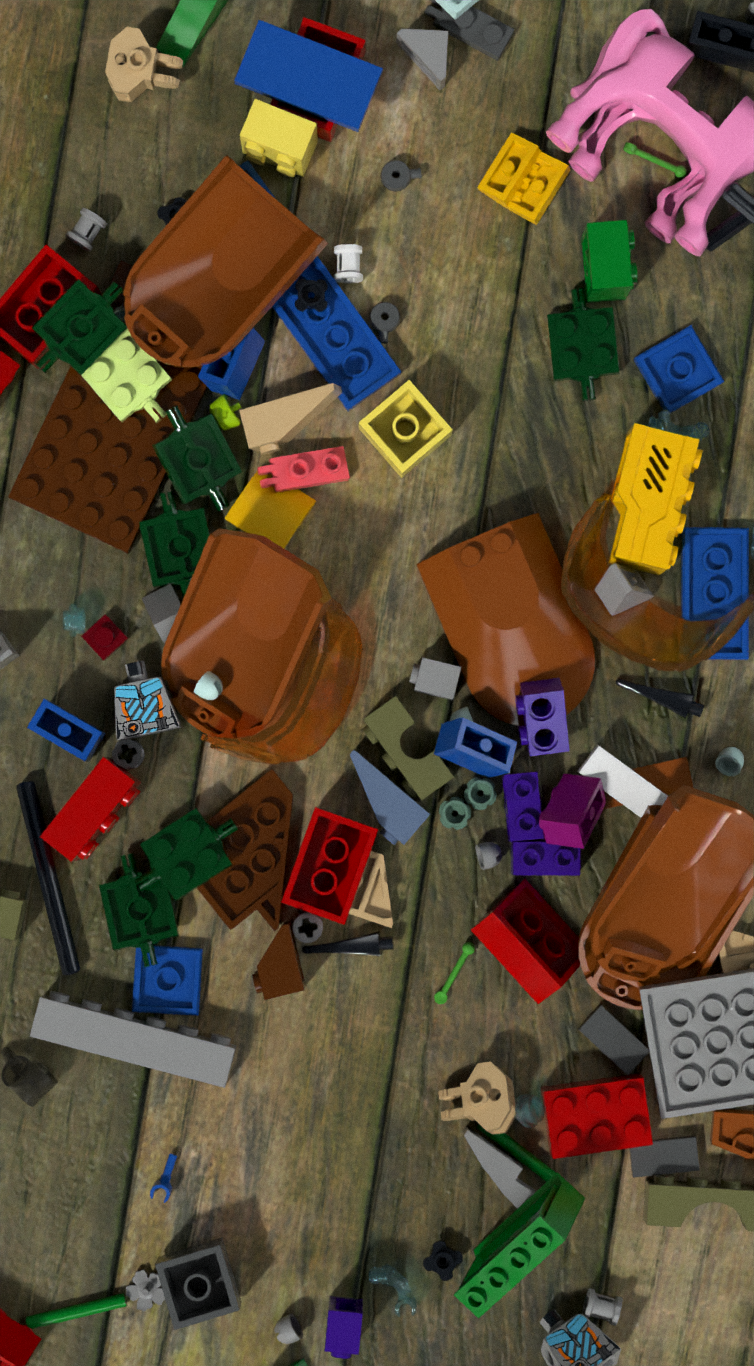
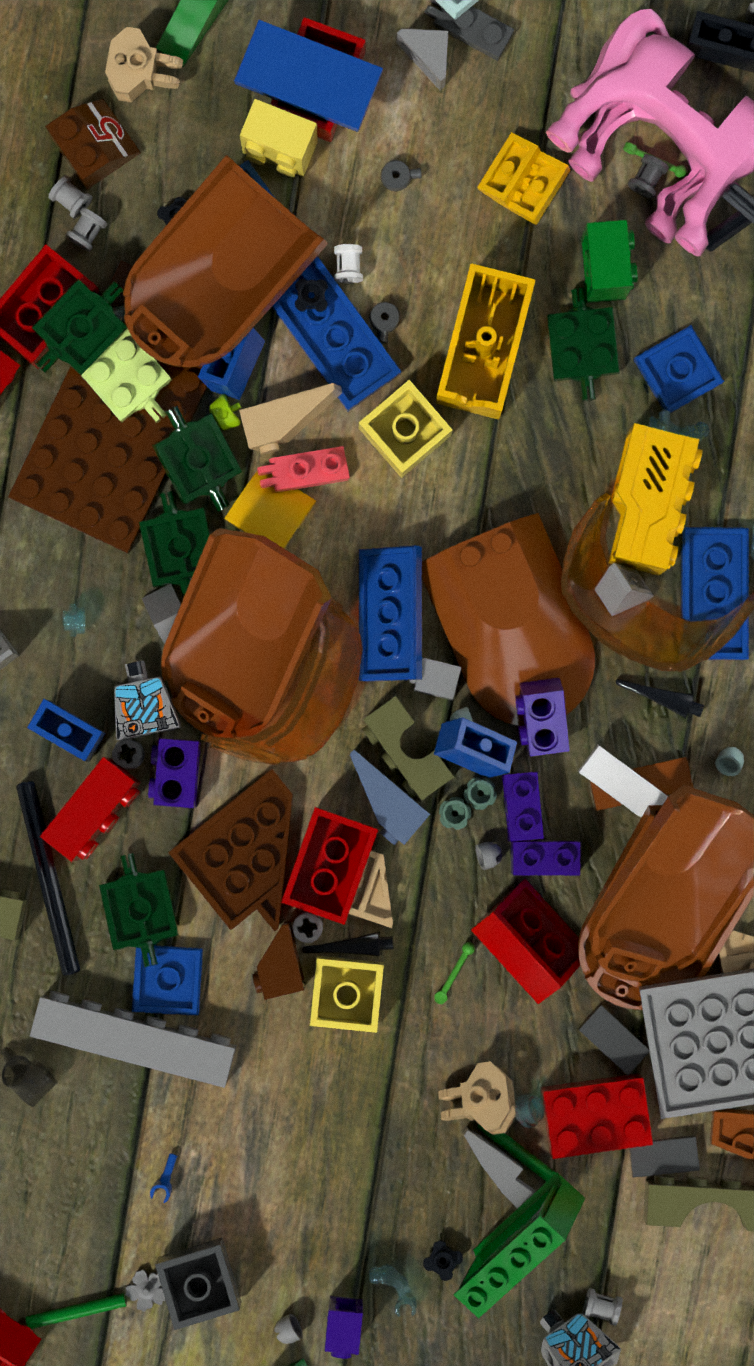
dark red plate [81,614,129,661] -> none
dark green plate [135,808,238,901] -> none
light aqua hinge [194,671,223,700] -> none
magenta brick [539,774,606,849] -> none
none -> reddish brown slope [45,99,141,190]
none -> light grey bush [48,175,93,219]
none -> dark purple brick [148,738,201,808]
none -> light yellow brick [310,956,384,1033]
none -> blue tile [359,545,422,682]
none -> yellow piece [435,263,536,420]
none -> dark grey bush [628,154,669,199]

